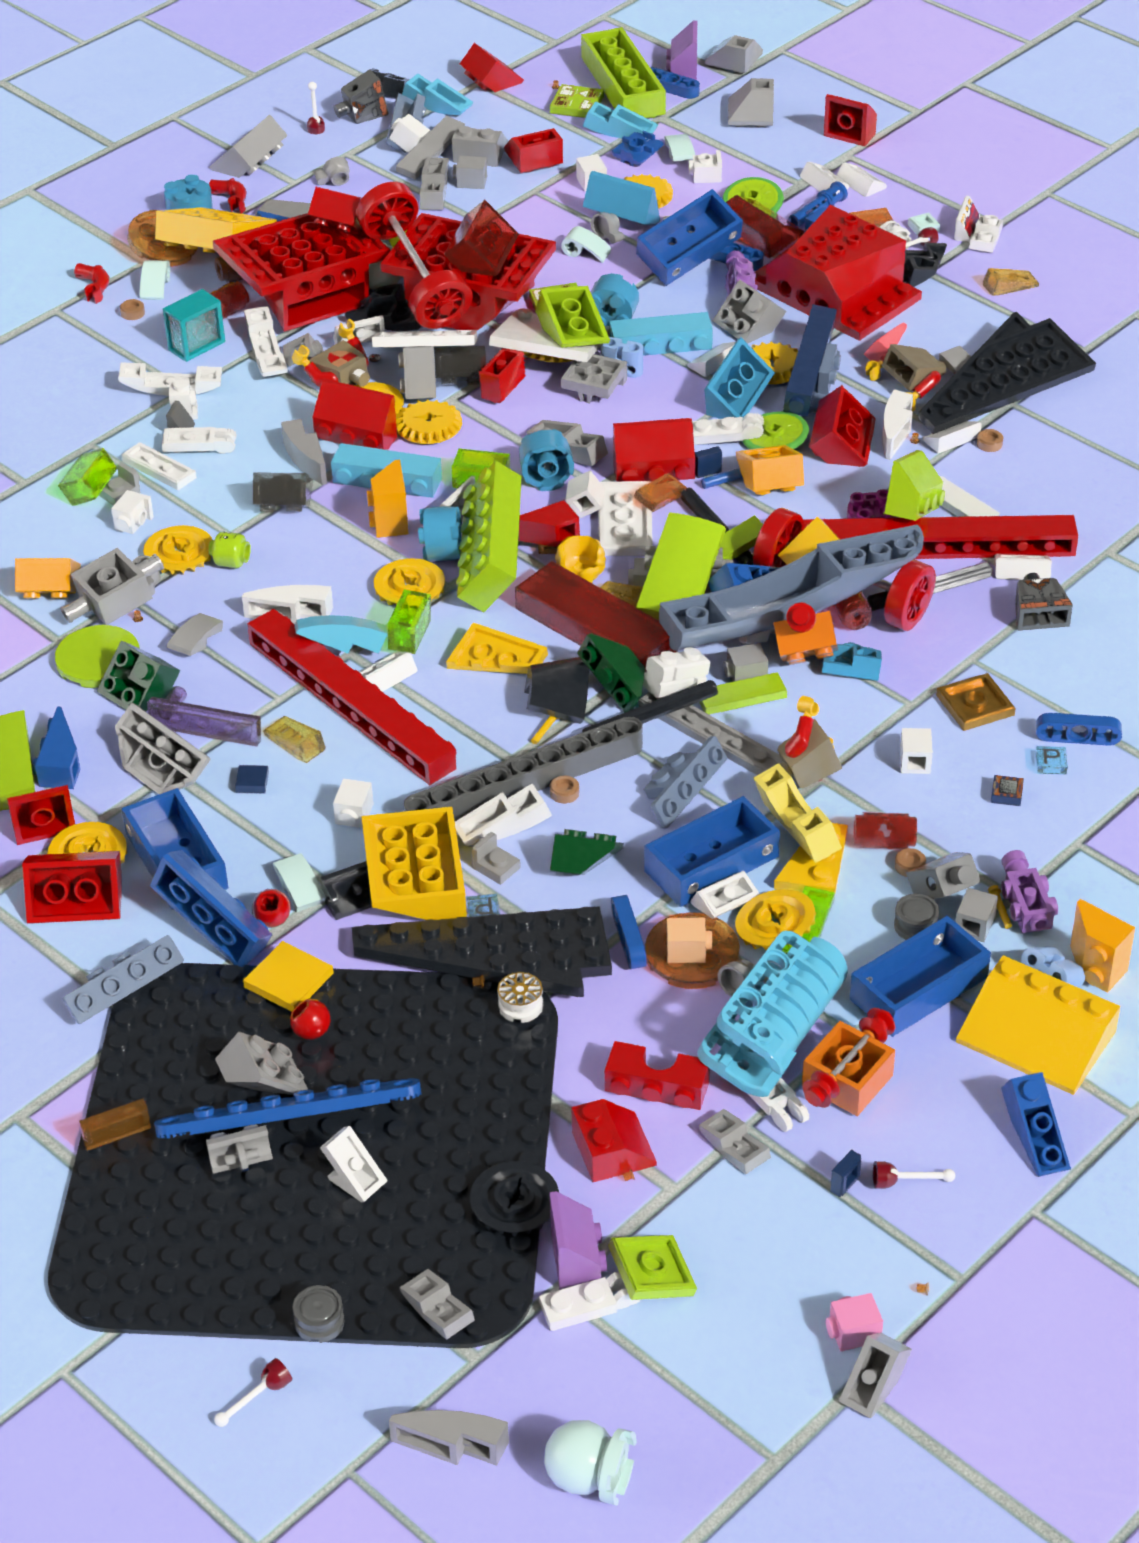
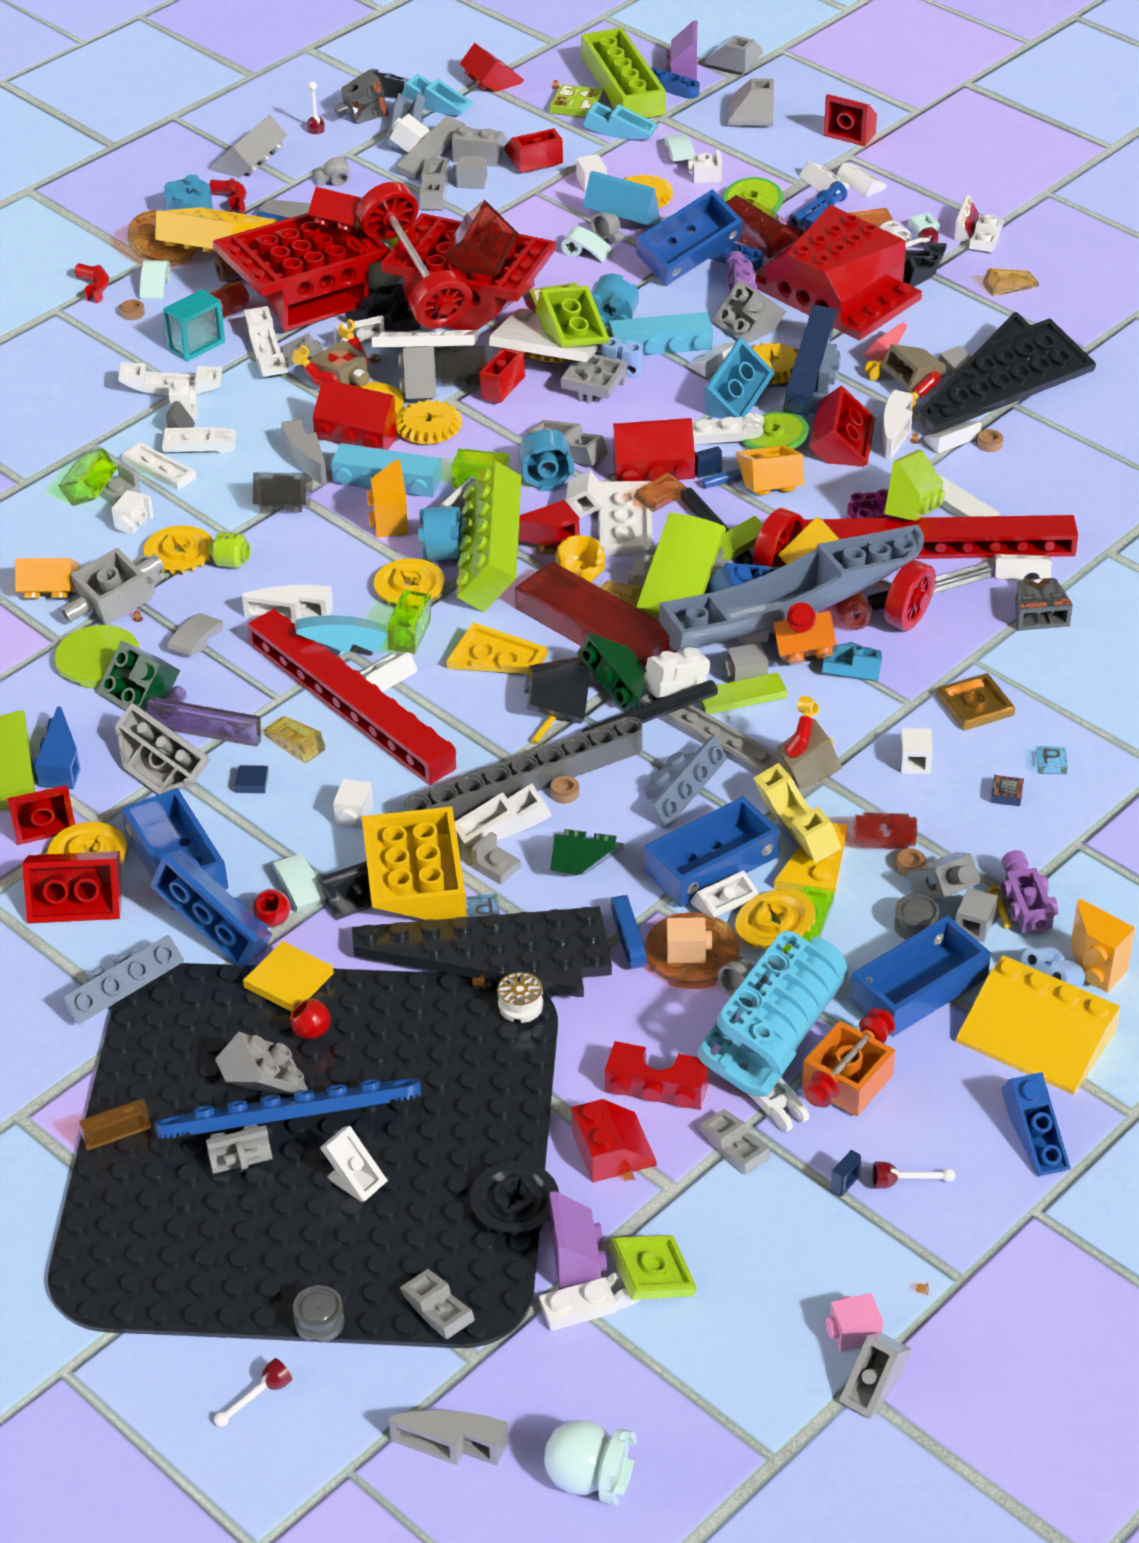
blue piece [612,130,664,166] -> none
blue beam [1036,713,1122,746] -> none

